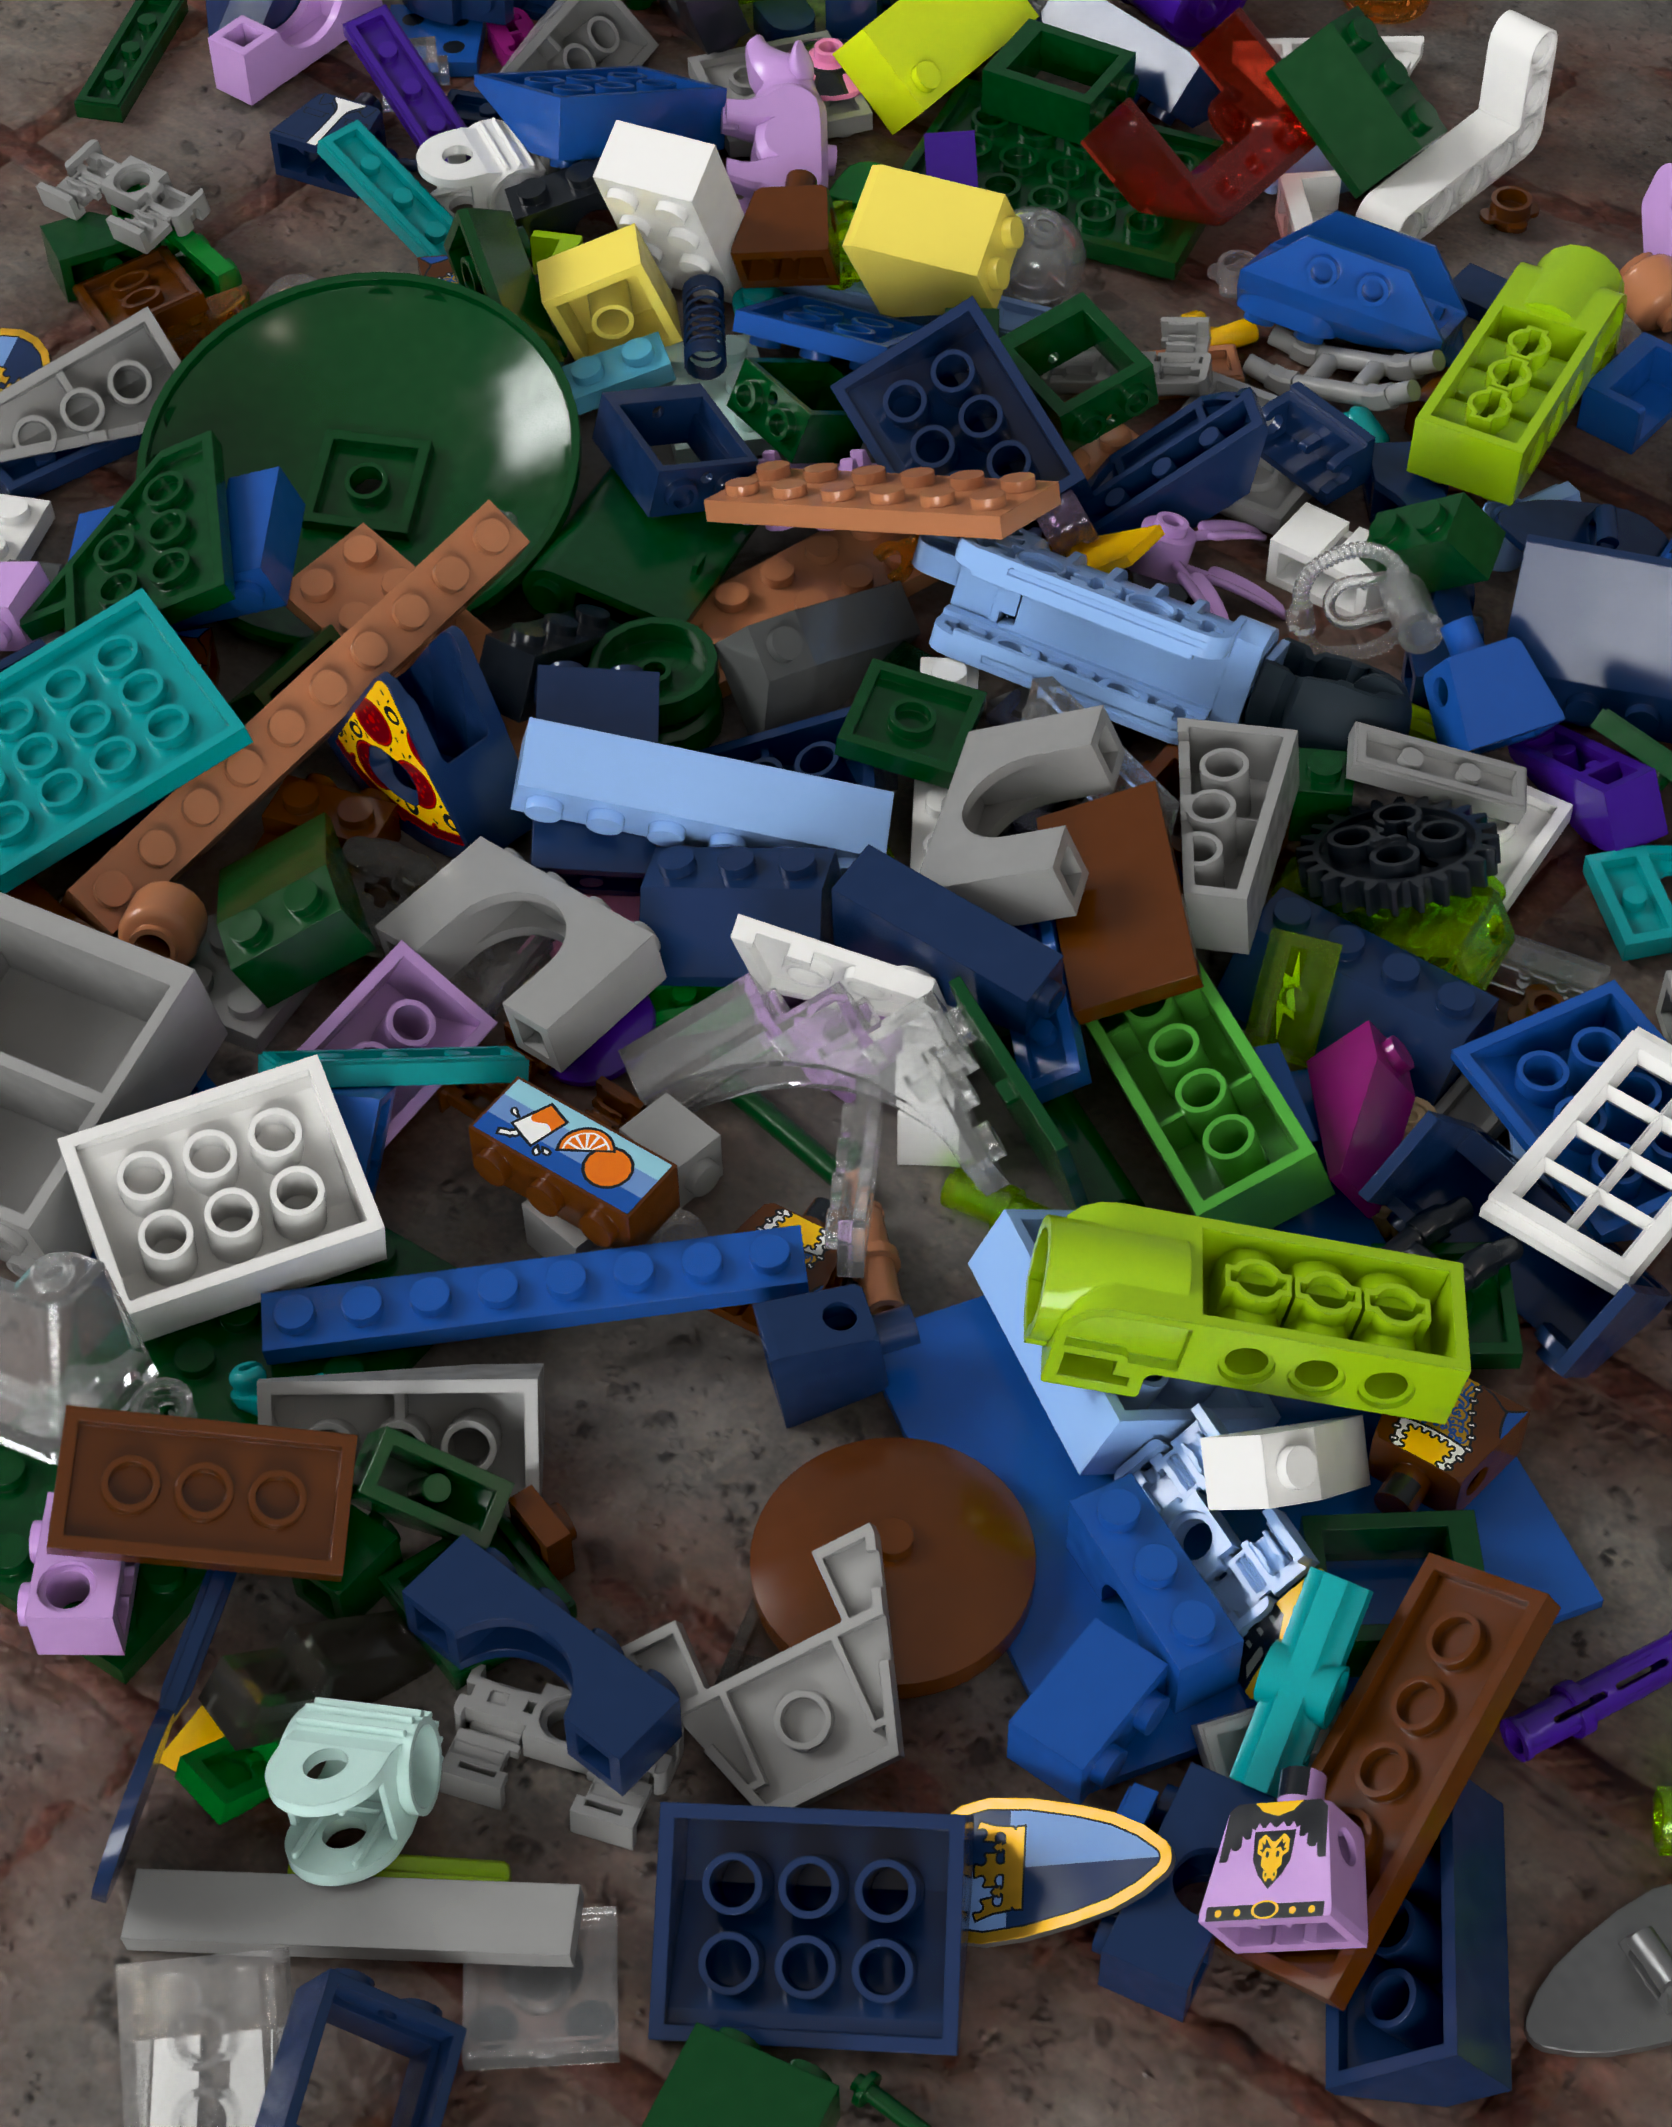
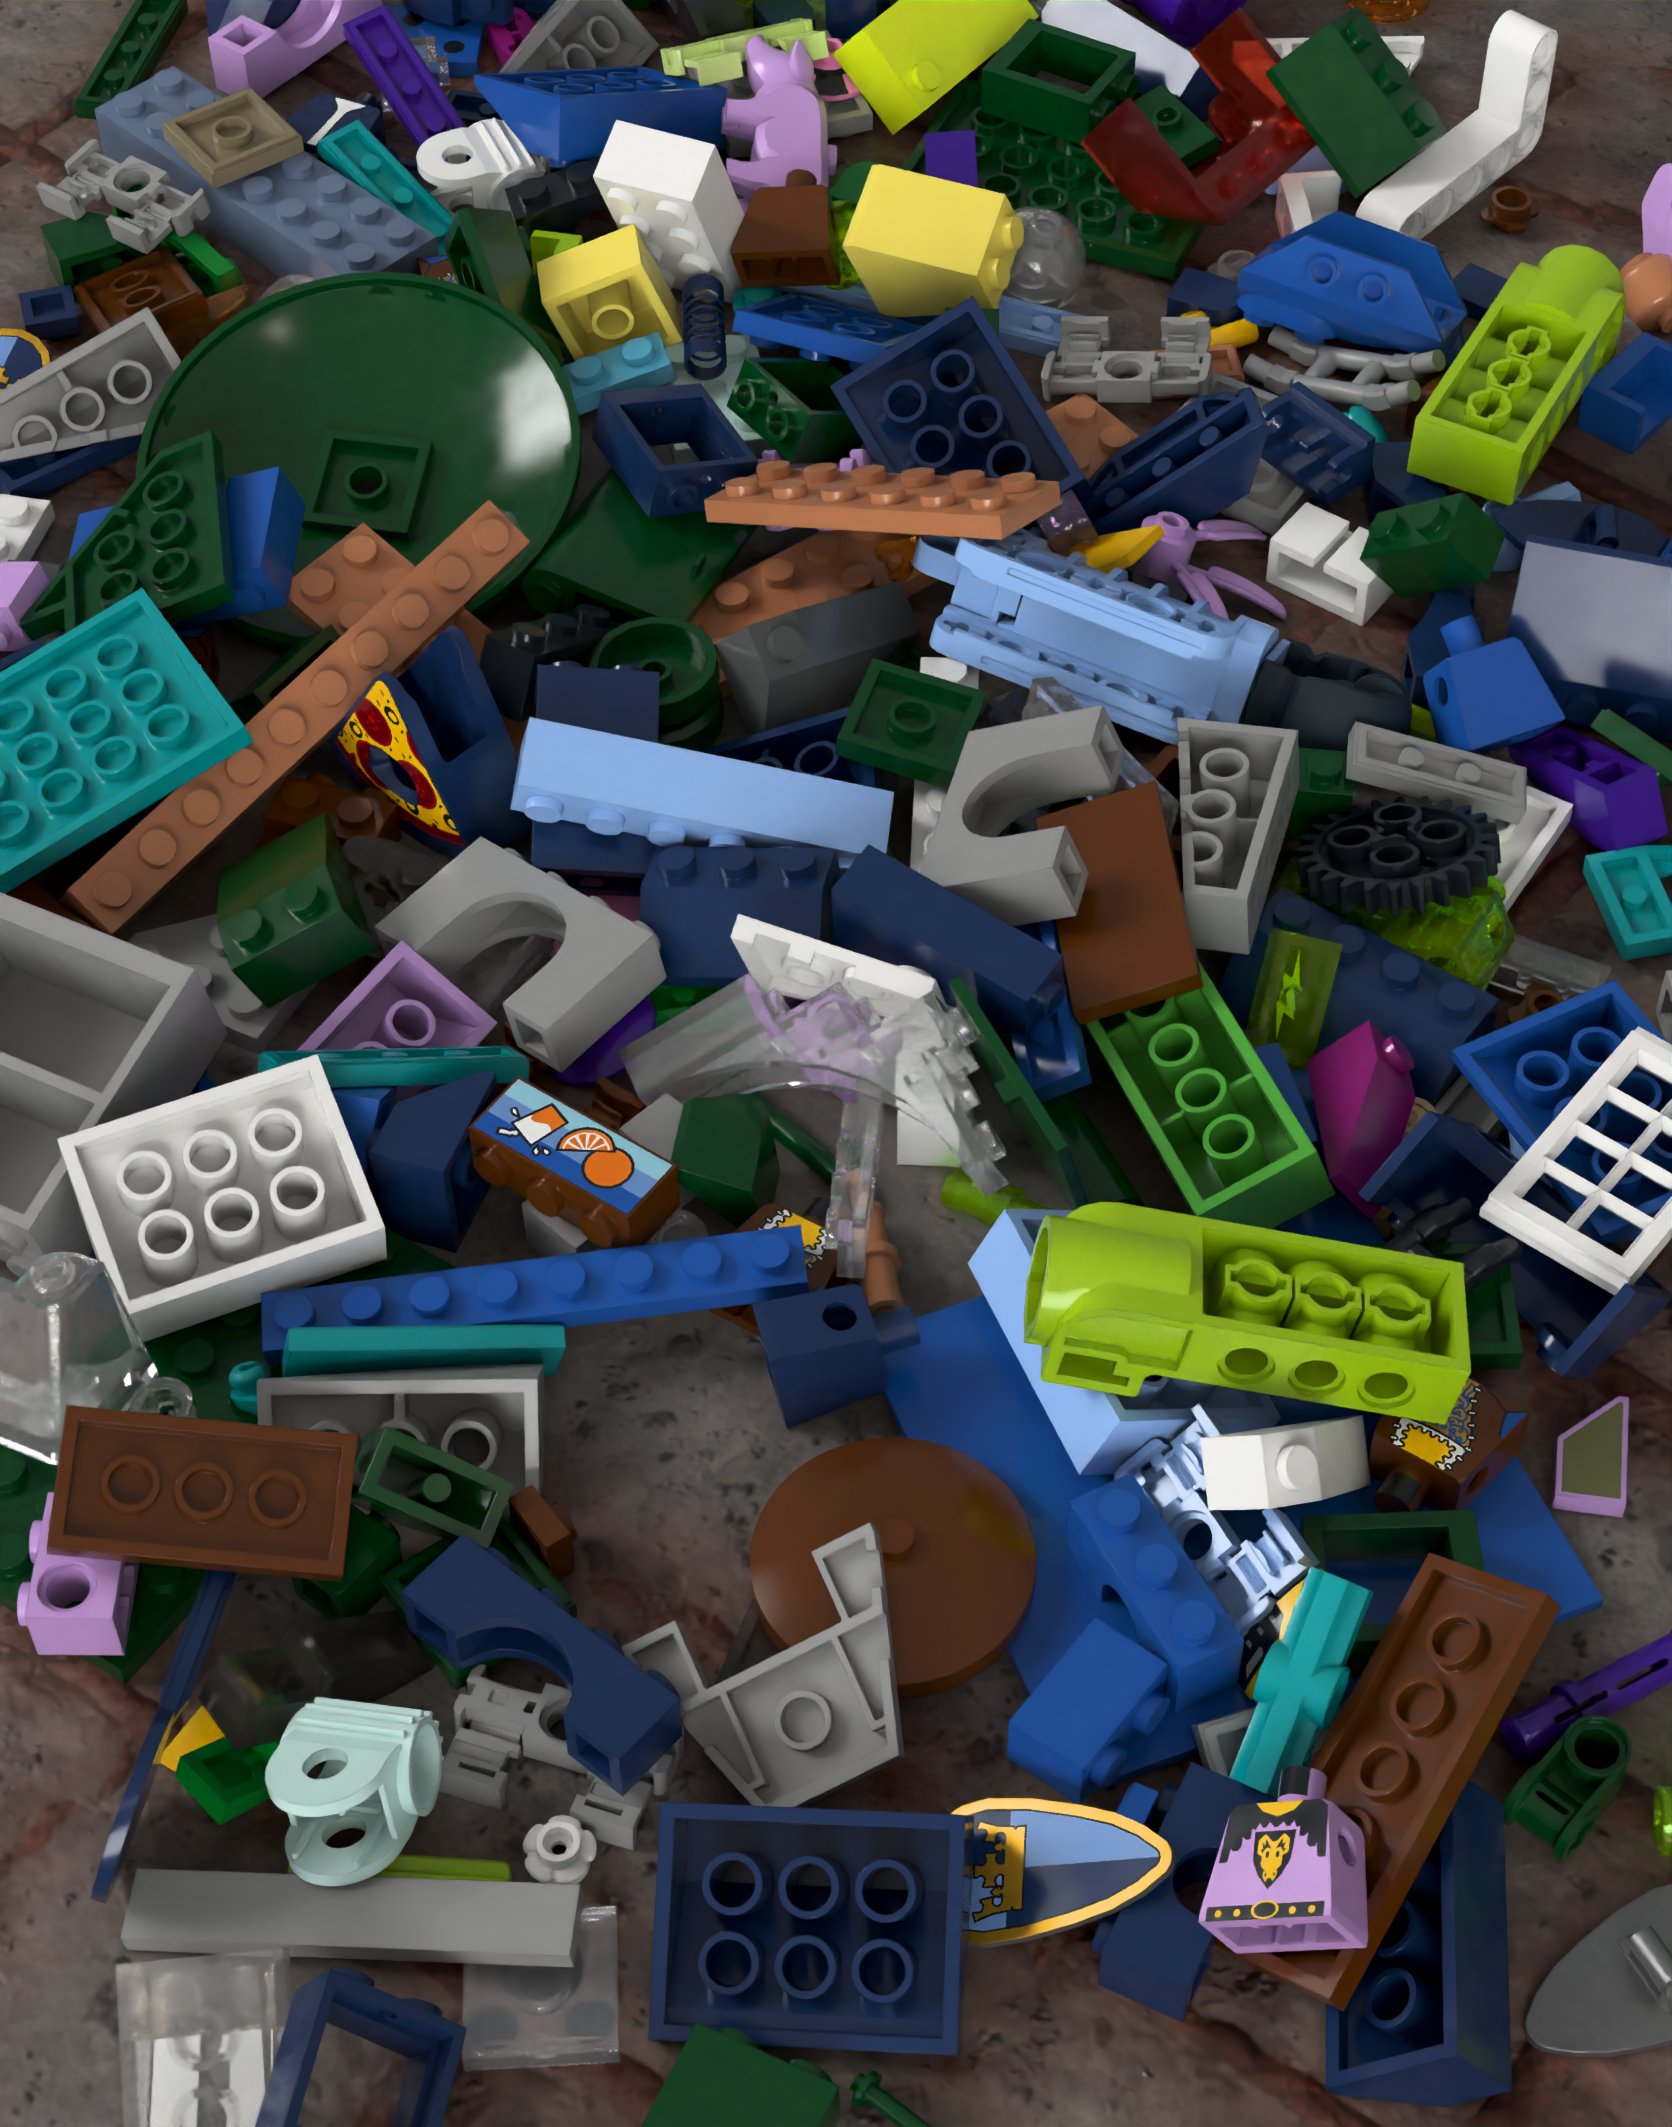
nougat head [118,881,208,966] -> none
dark green window [999,291,1159,453] -> none
clear piece [1285,541,1444,660] -> none
none -> dark blue plate [19,285,81,341]
none -> sand blue brick [94,66,439,286]
none -> dark tan tile [162,87,304,189]
none -> teal tile [282,1324,566,1377]
none -> dark blue slope [366,1070,499,1253]
none -> white plate [523,1815,597,1884]
none -> yellowish green piece [660,18,829,86]
none -> dark green slope [670,1094,780,1228]
none -> dark green plate [1120,84,1219,175]
none -> dark blue piece [1166,267,1243,327]
none -> dark green piece [1503,1715,1632,1864]
none -> olive tile [1552,1396,1629,1518]

